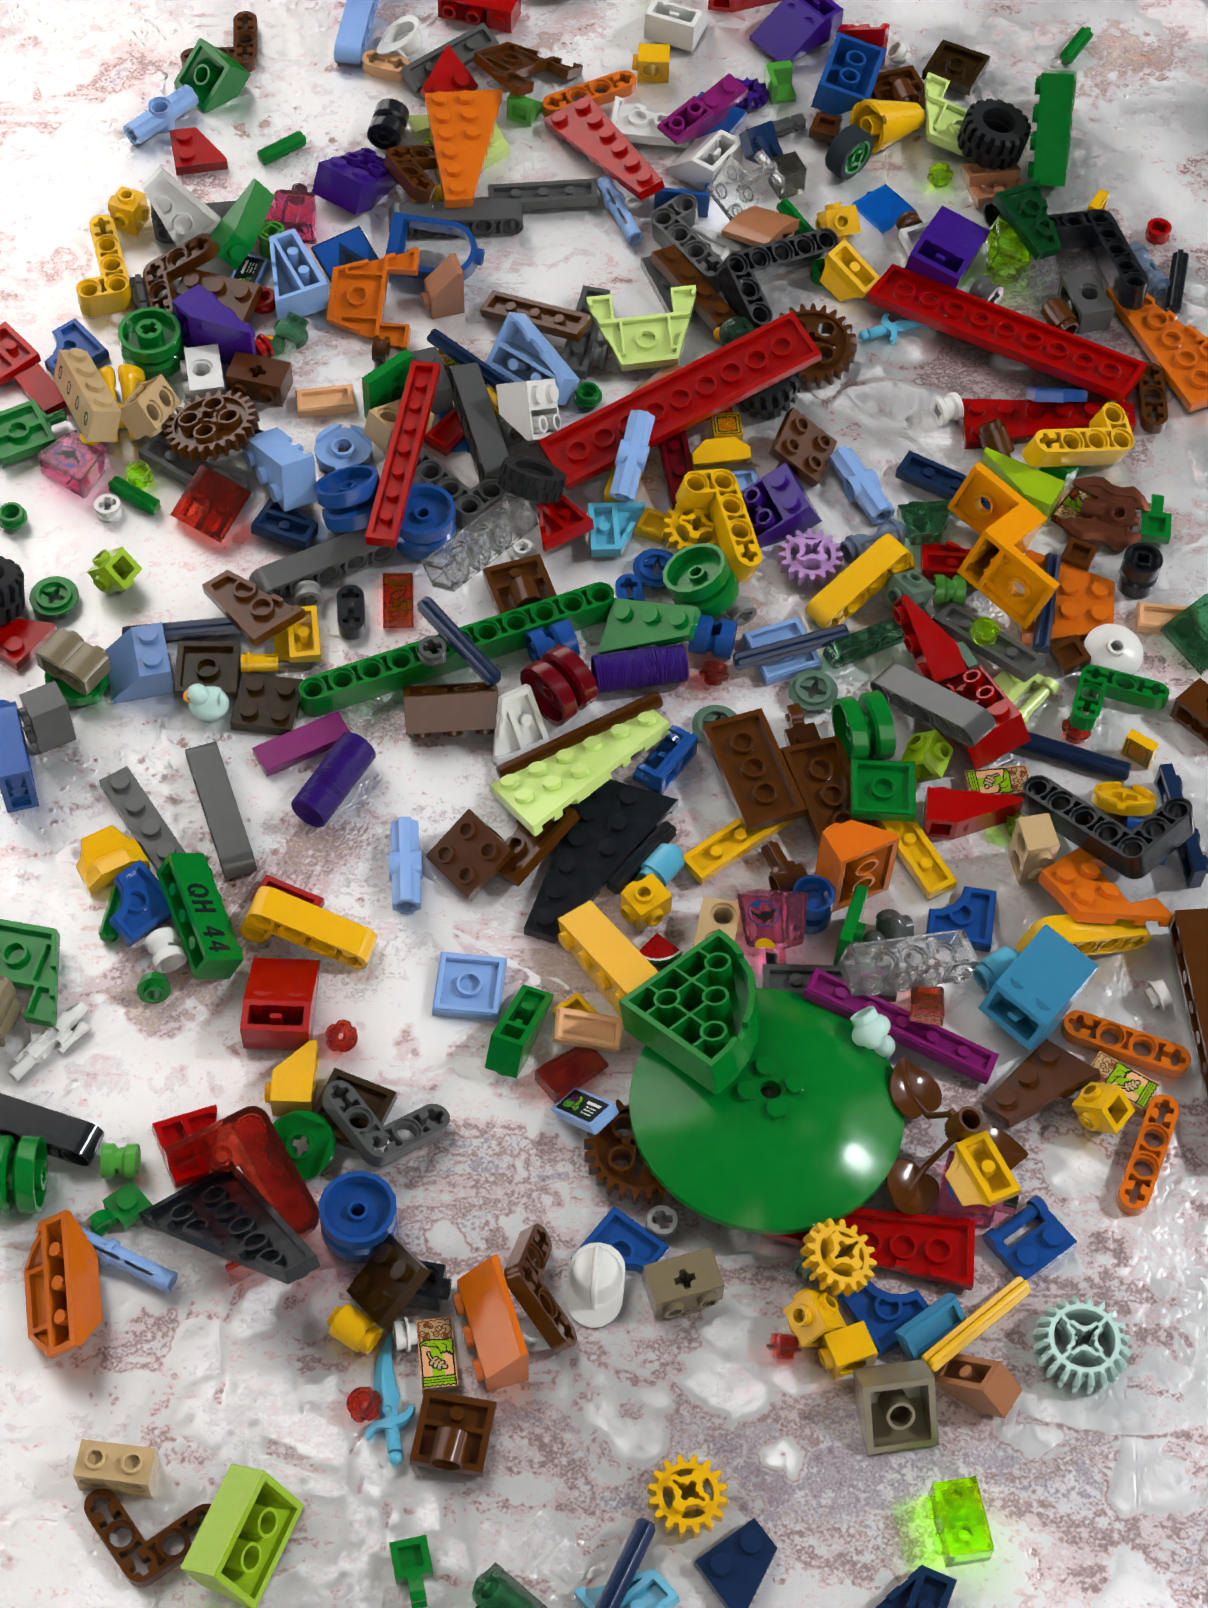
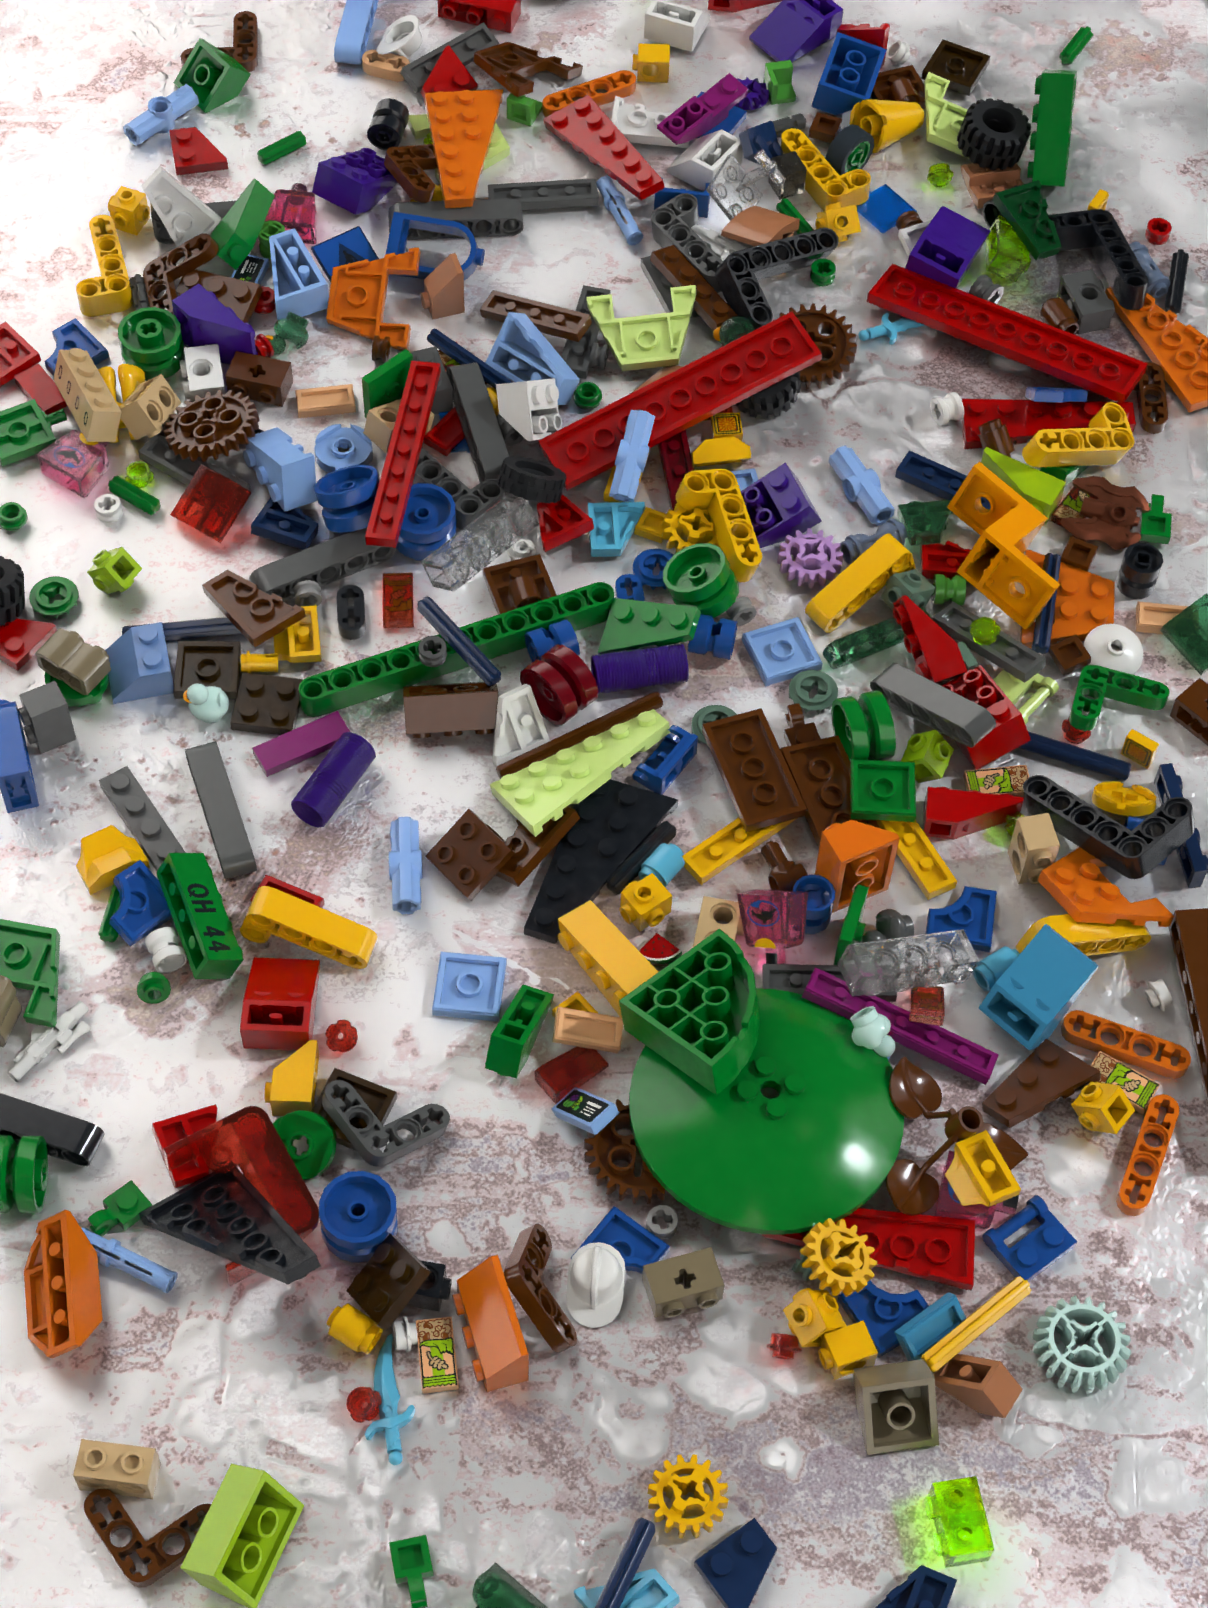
bright green wheel [100,1143,141,1178] -> none
reddish brown plate [410,1389,497,1477] -> none
clear red plate [699,660,729,686] -> none
dark blue axle [733,624,850,671] -> none
reddish brown plate [768,407,837,488] -> none
yellow slope [819,239,881,302] -> none
none -> yellow beam [781,128,871,211]

